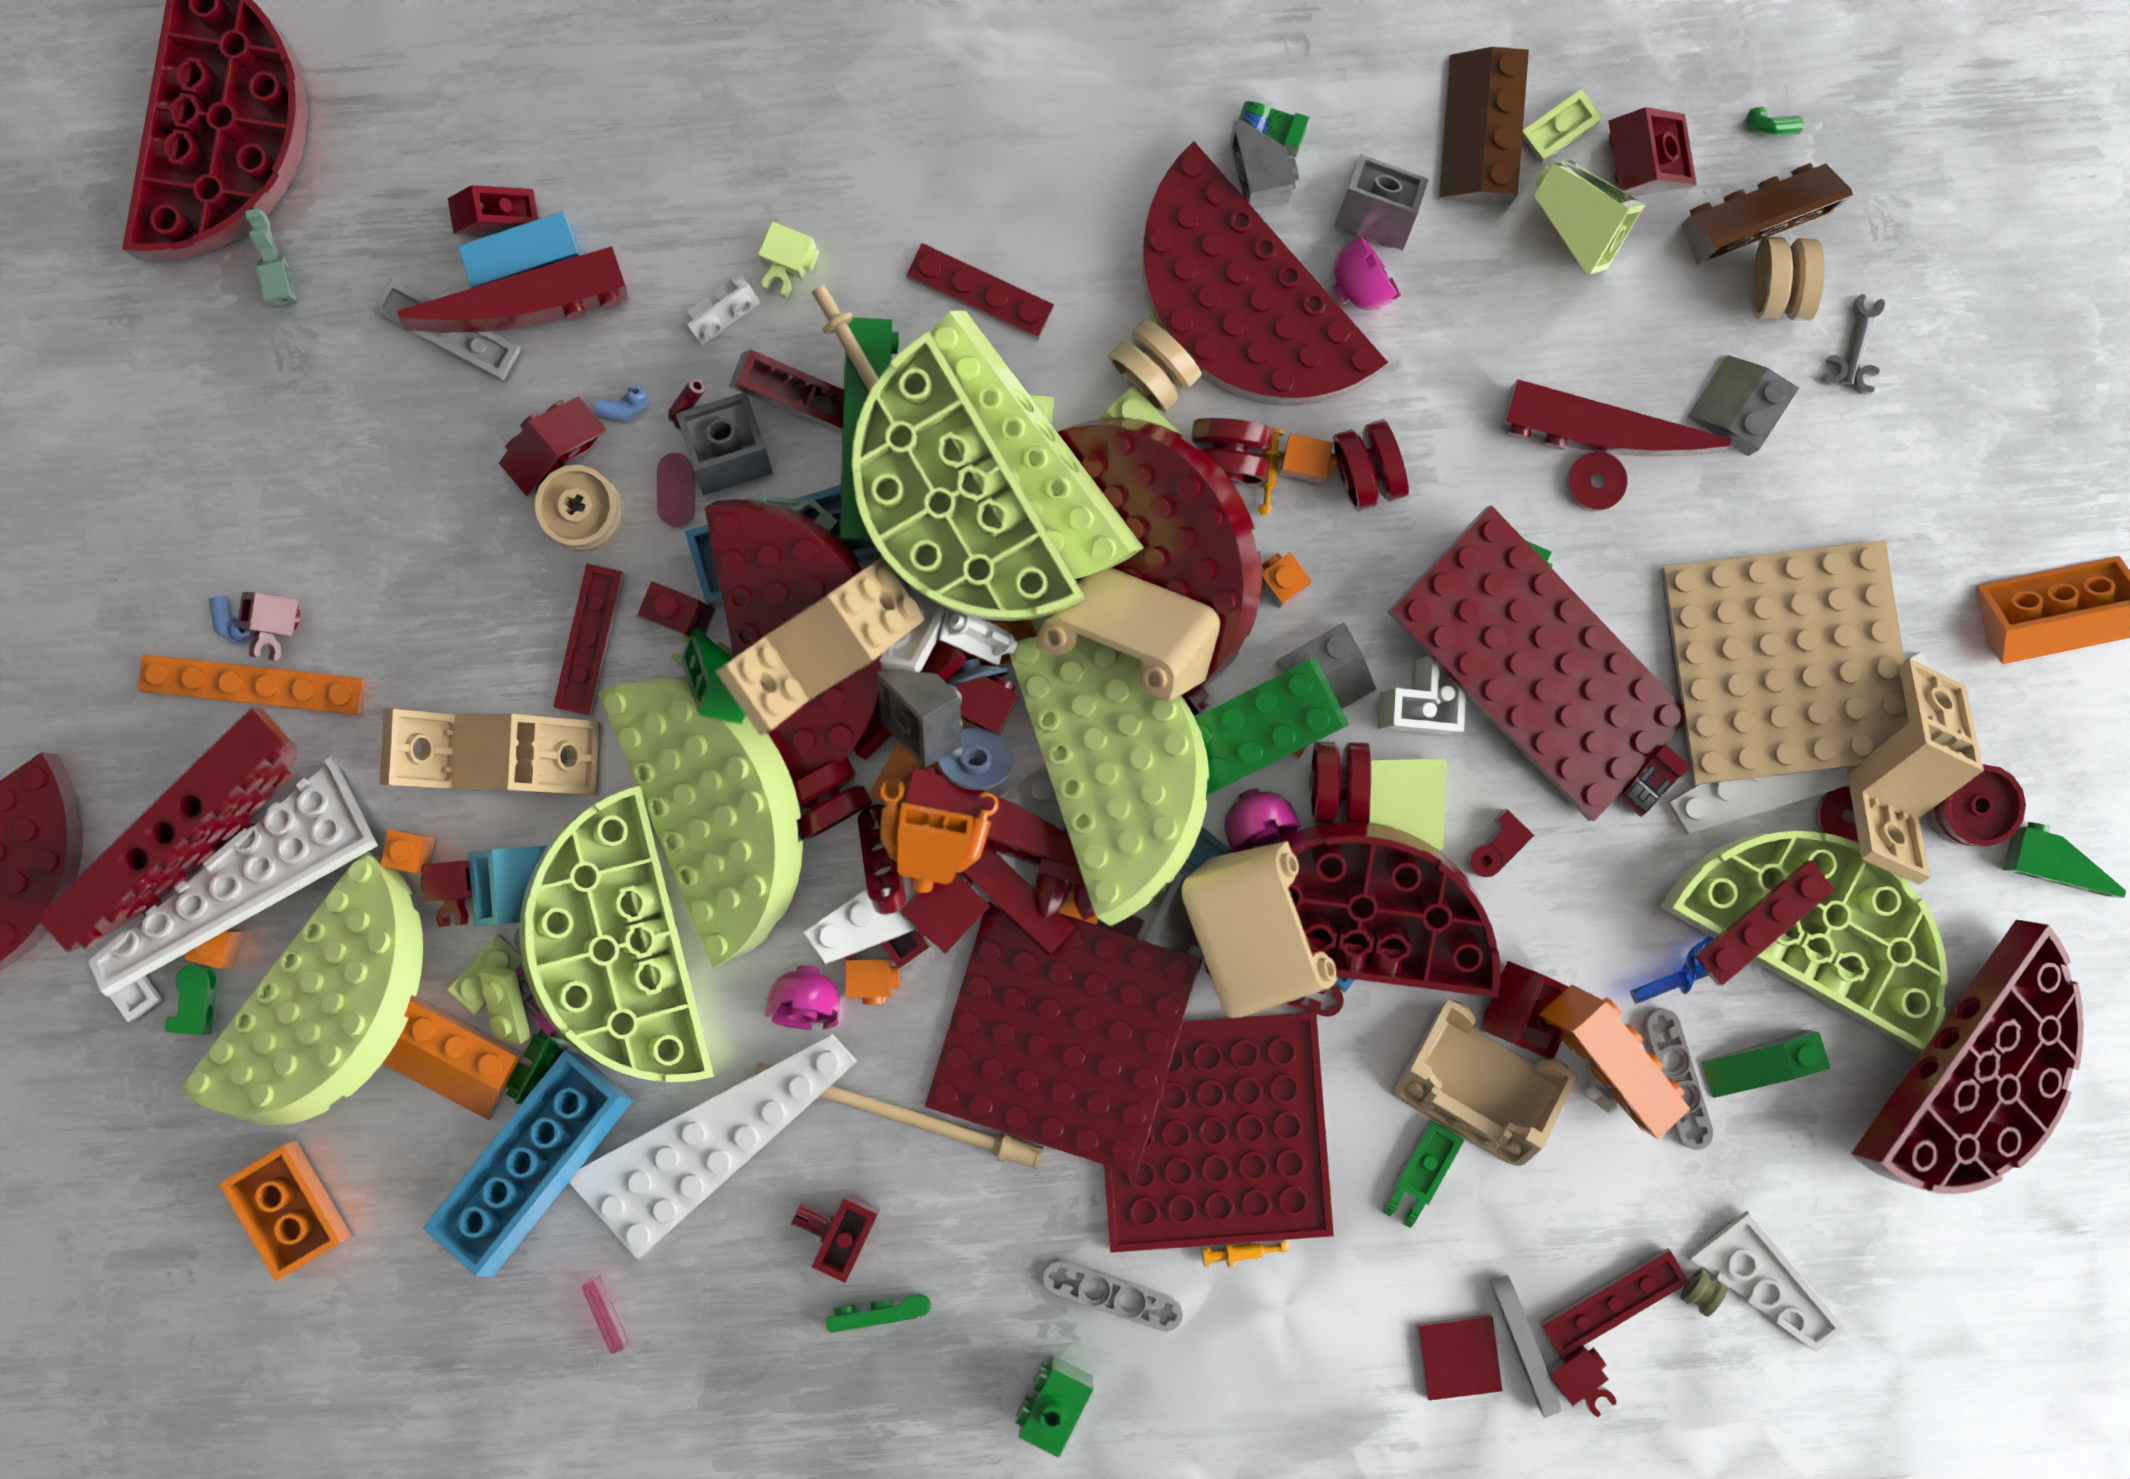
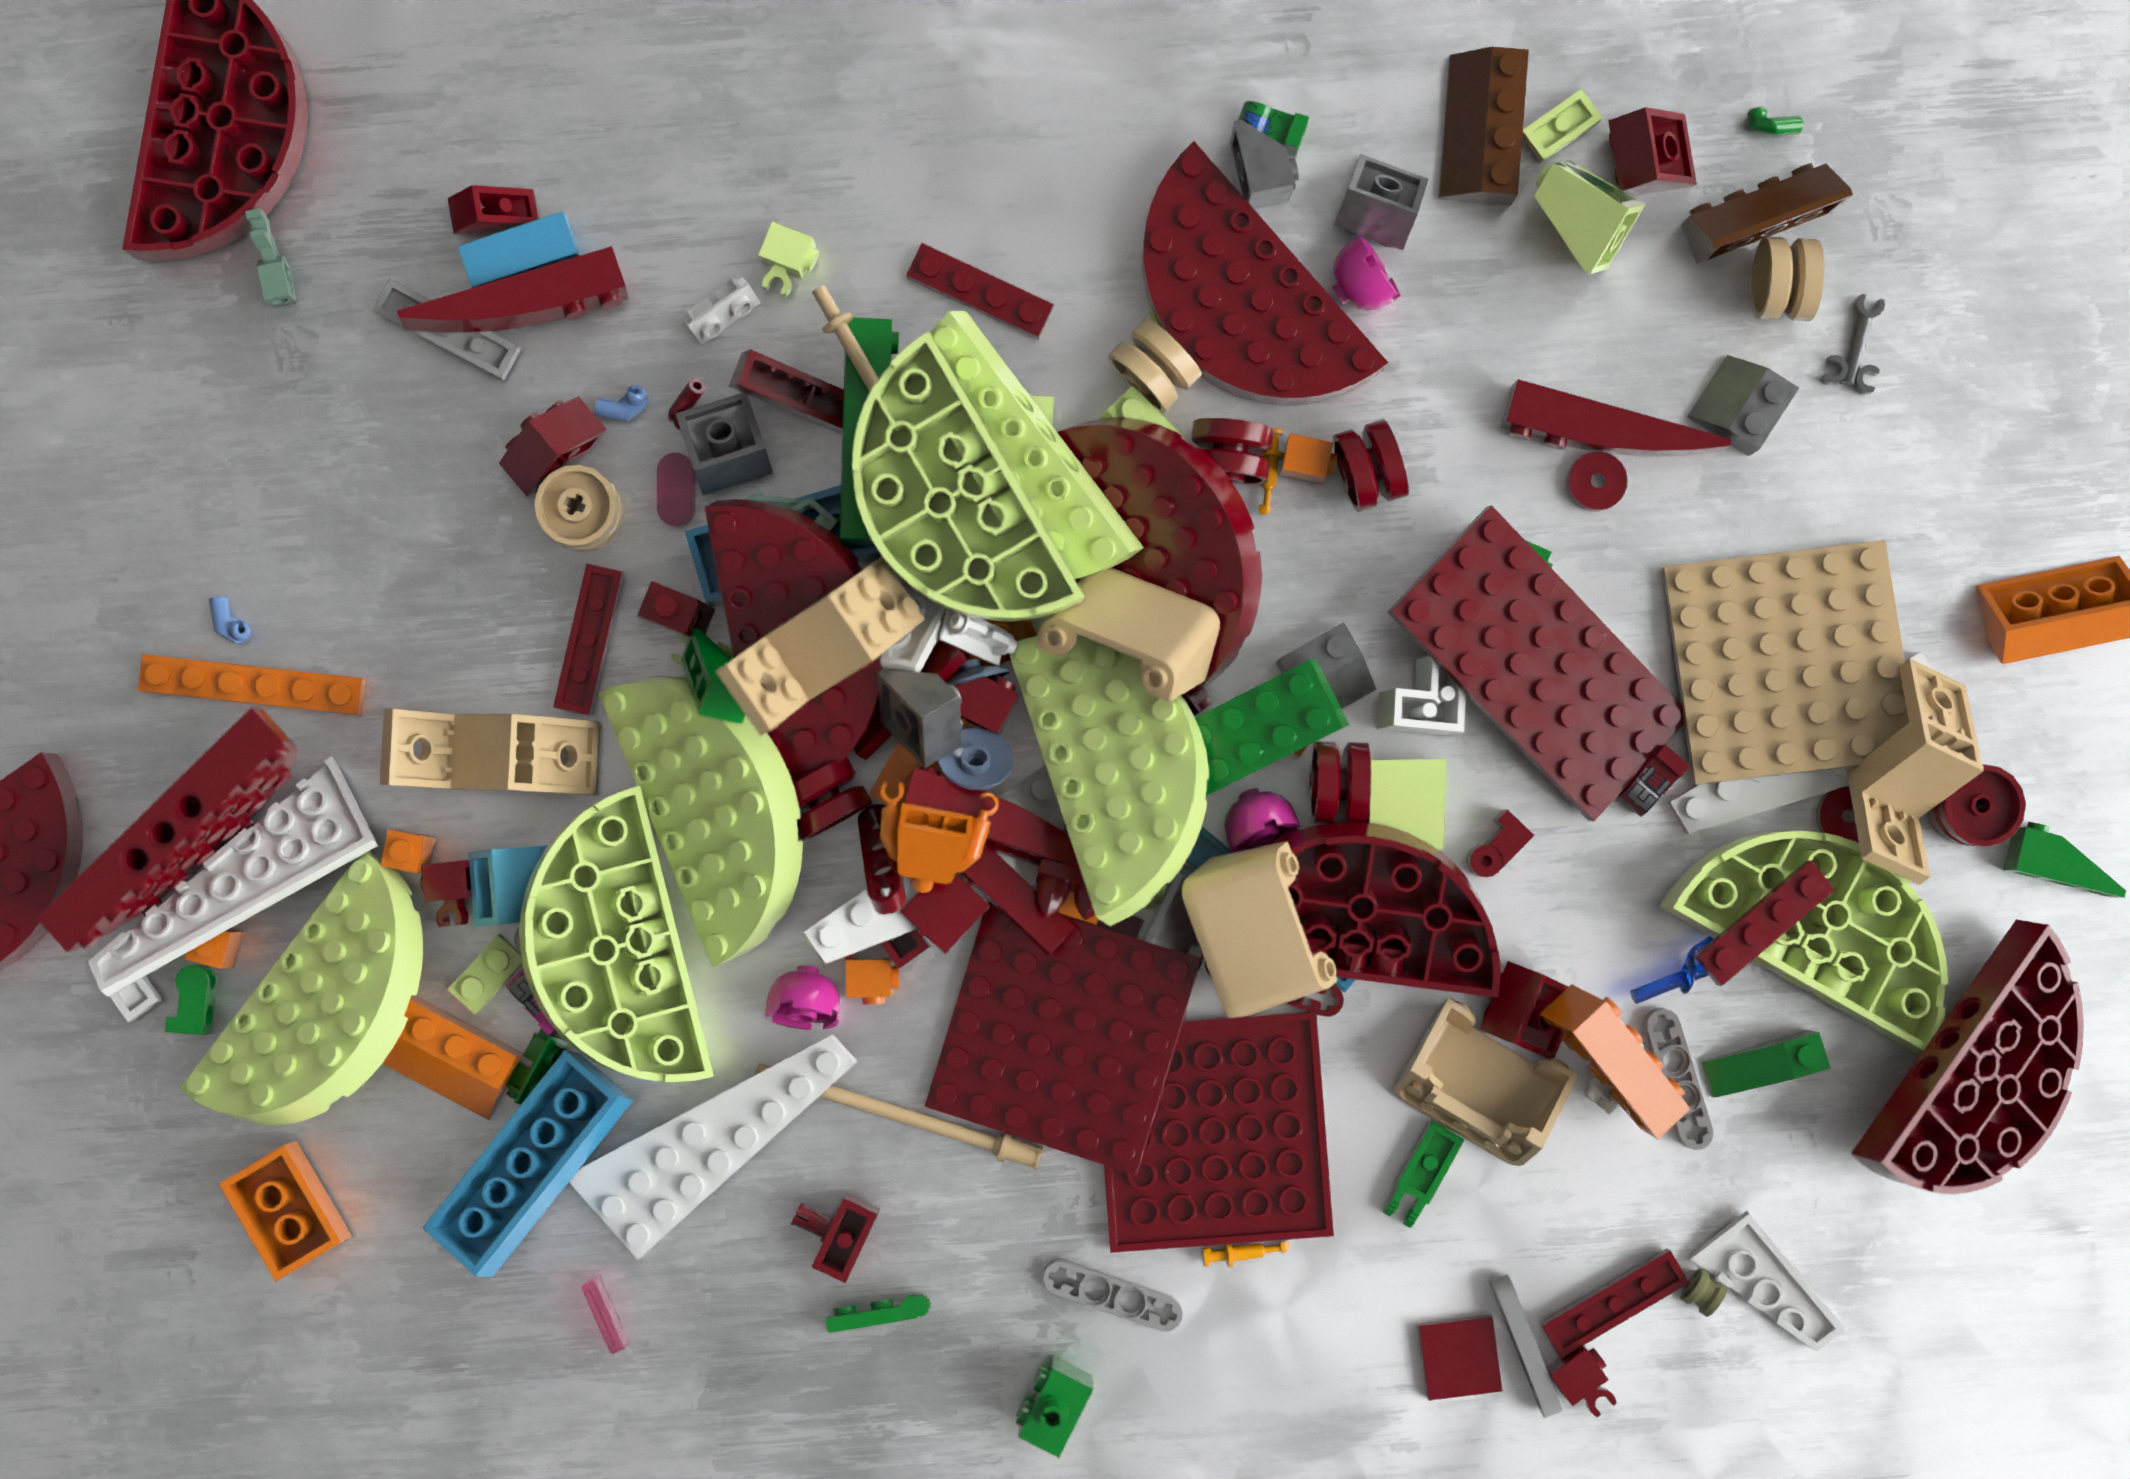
brick [236,592,300,661] -> none
yellowish green plate [479,965,531,1044] -> none
orange brick [1261,552,1312,608] -> none

